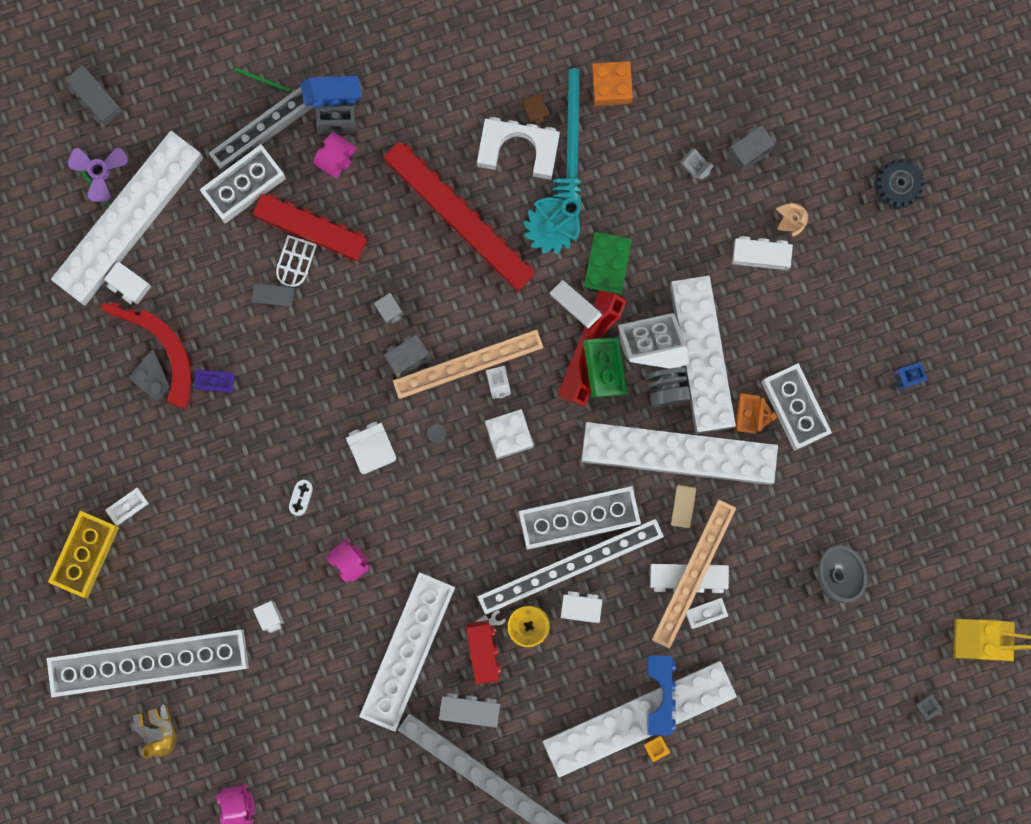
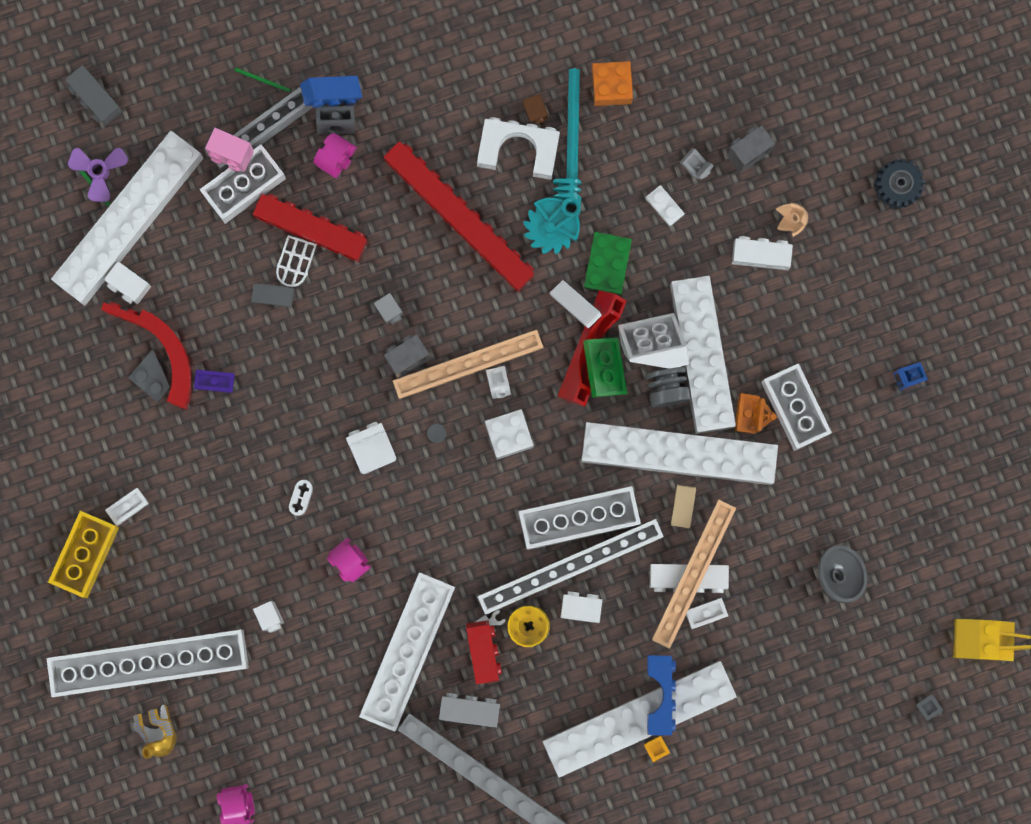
none -> bright pink brick [205,128,254,172]
none -> white plate [646,185,685,227]

